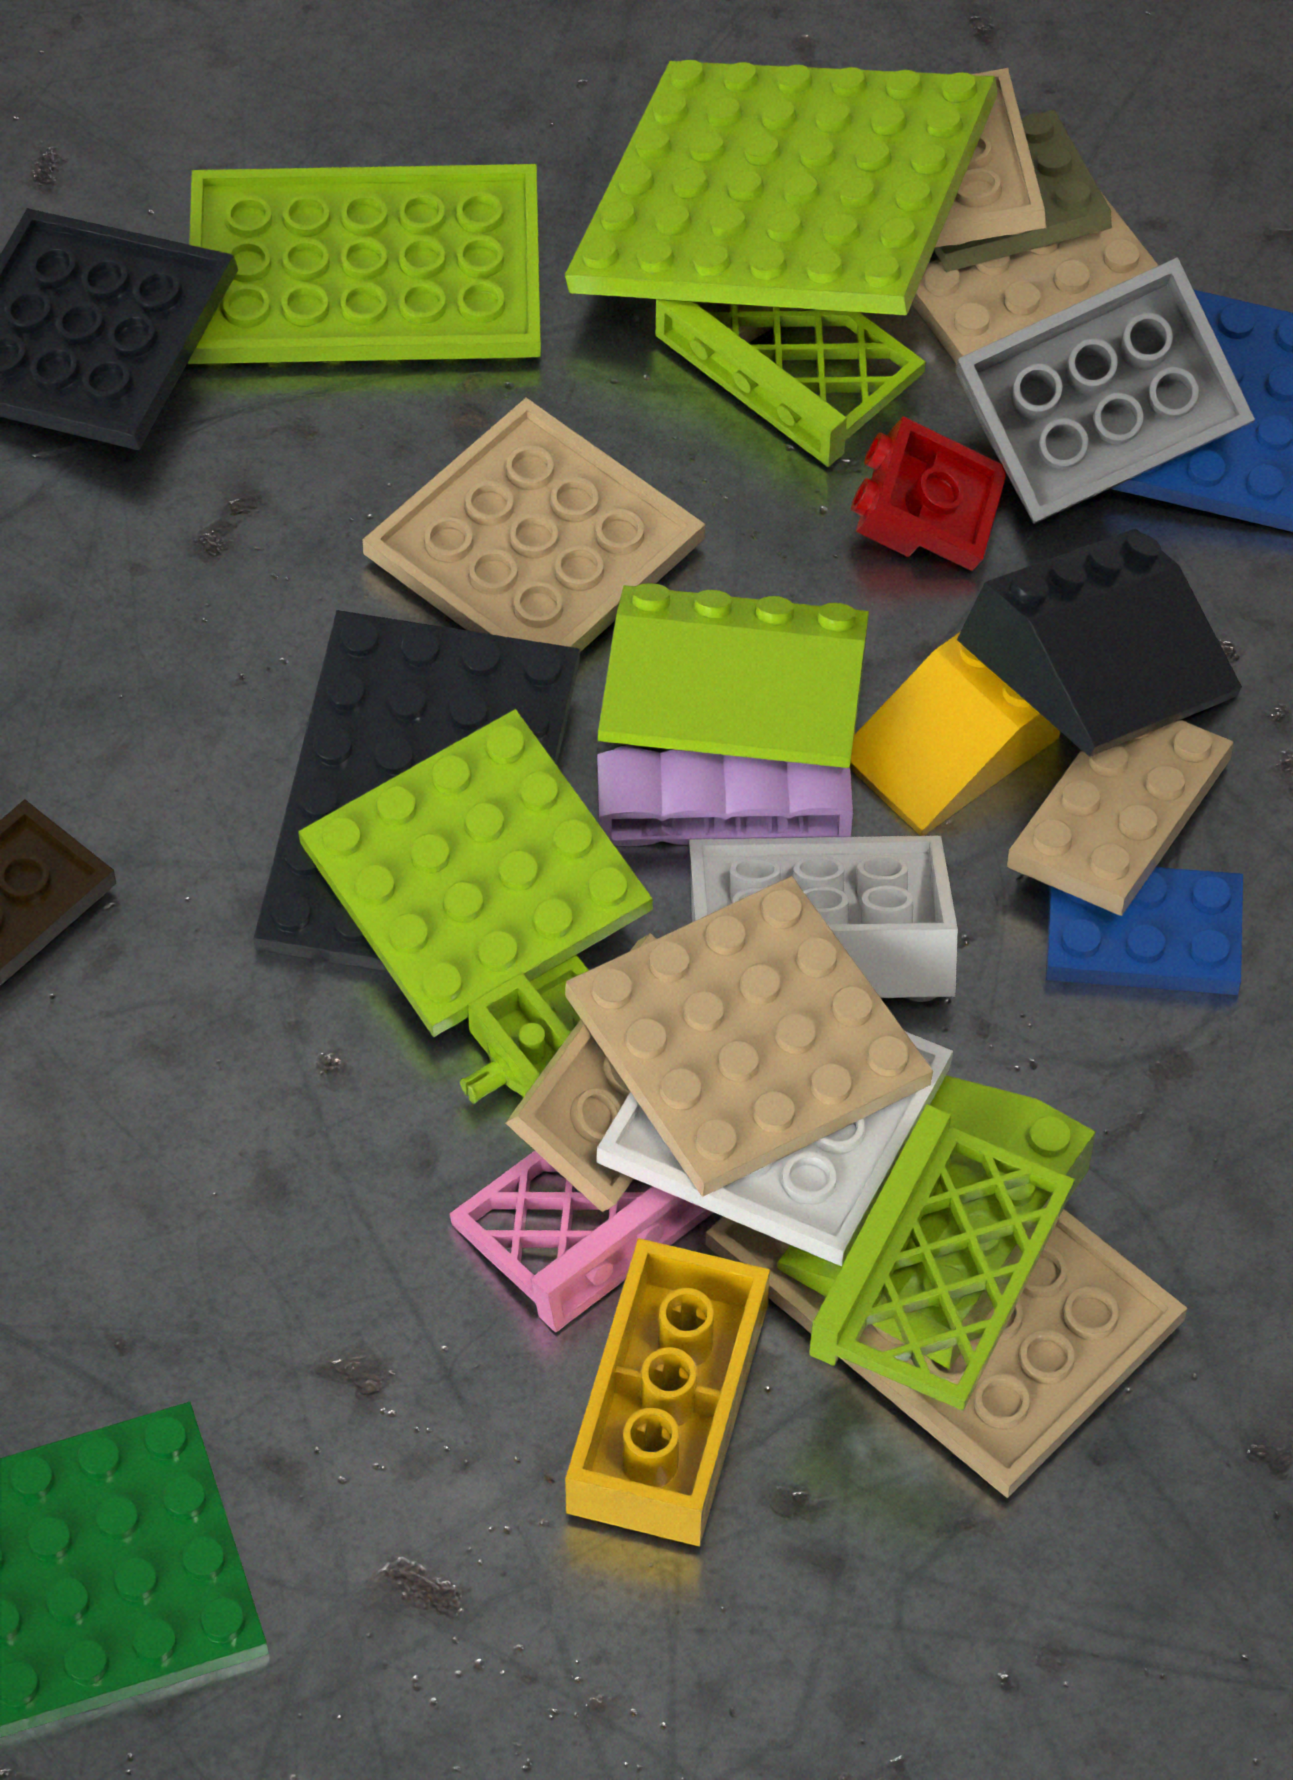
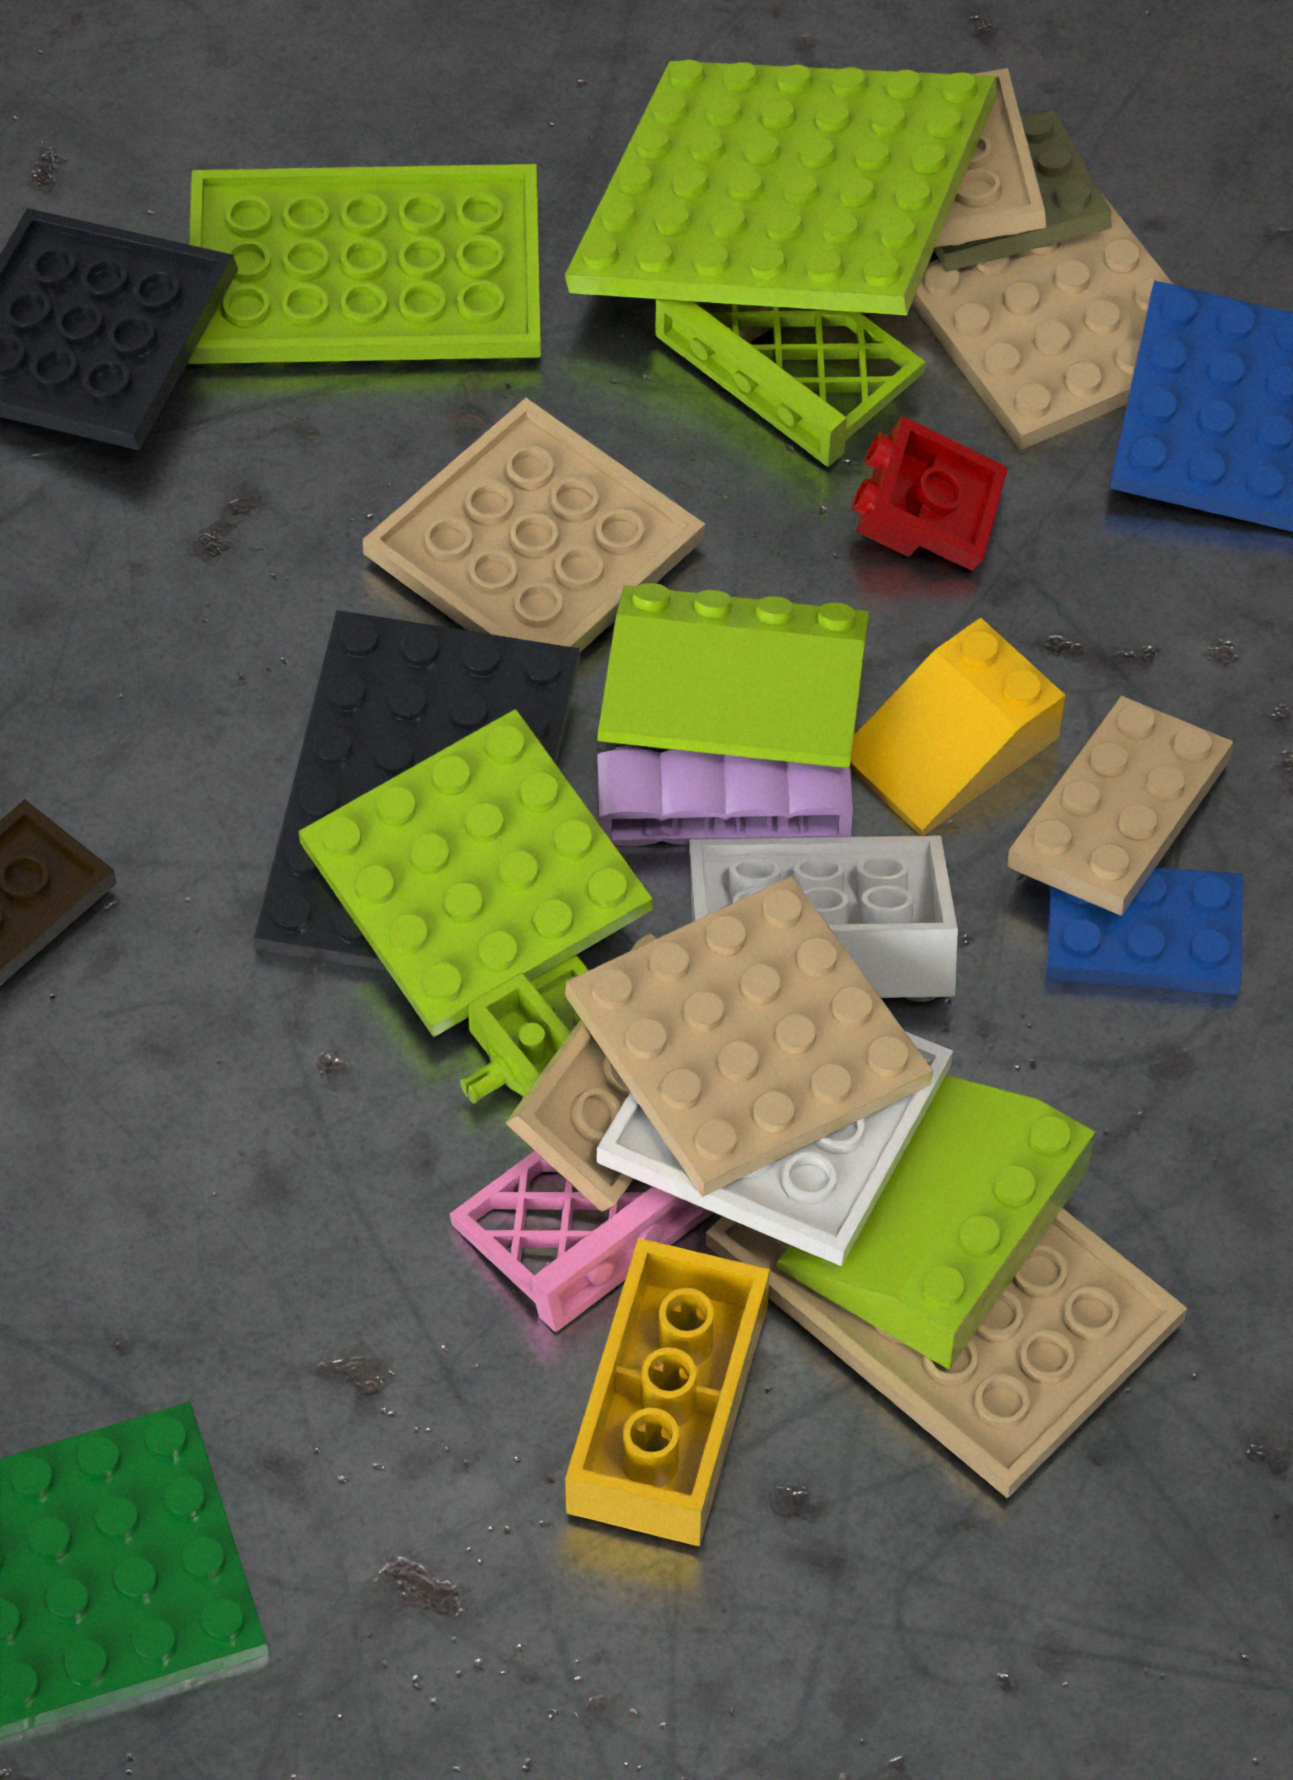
lime fence [809,1104,1075,1411] -> none
light grey slope [956,257,1255,524] -> none
black slope [957,528,1242,757] -> none

